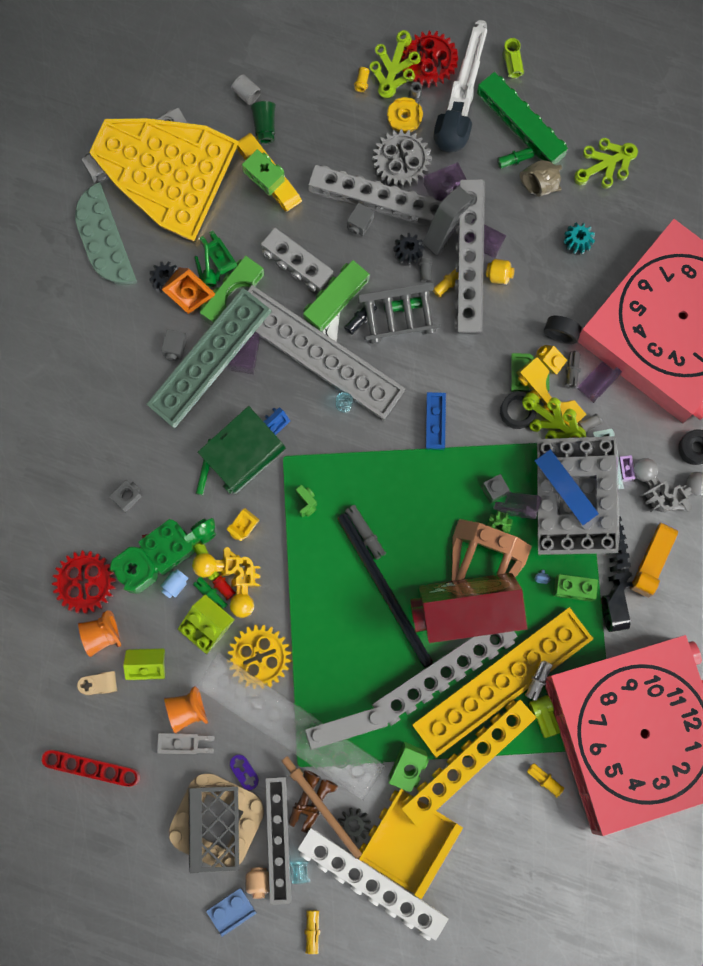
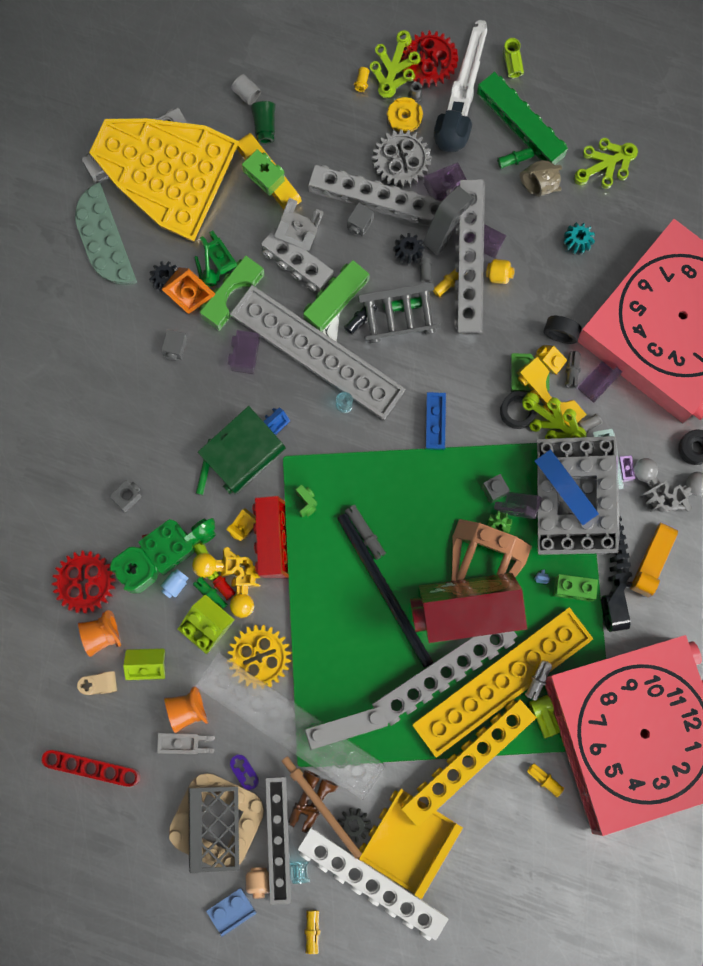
sand green plate [146,288,272,428] -> none
bright green brick [388,742,429,793] -> none
none -> red slope [252,496,289,579]
none -> light grey panel [274,198,324,251]

